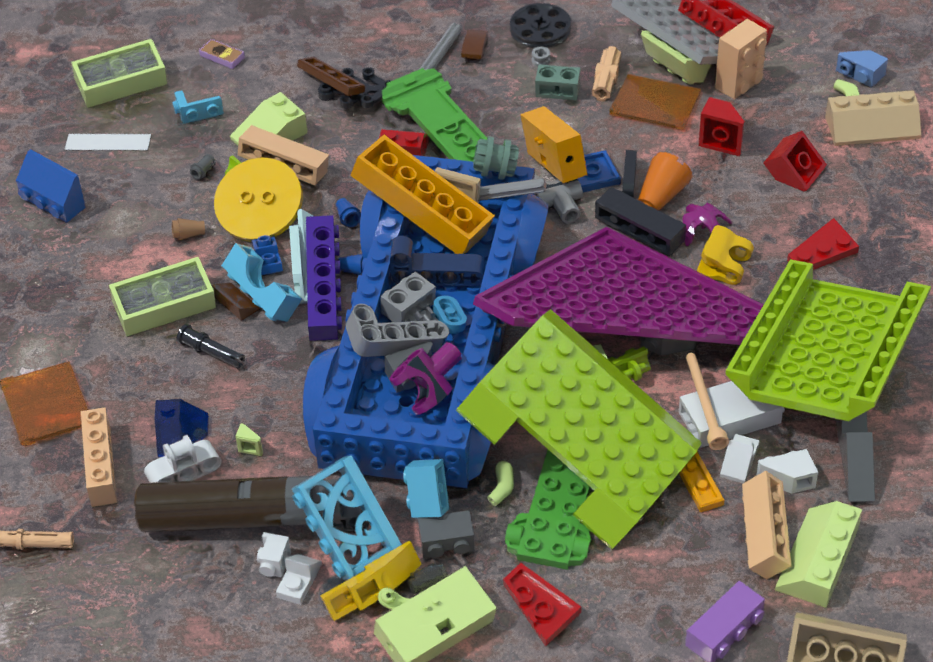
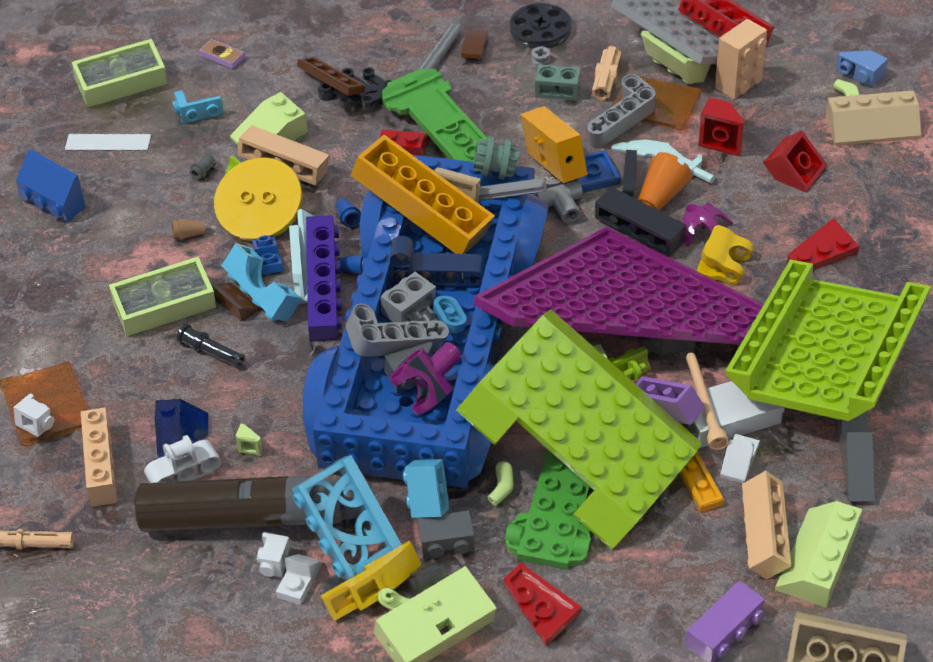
white slope [756,449,818,494] -> none
none -> white brick [14,393,54,437]
none -> light grey beam [587,74,656,148]
none -> light aqua sword [611,139,715,184]
none -> medium lavender brick [636,376,705,425]

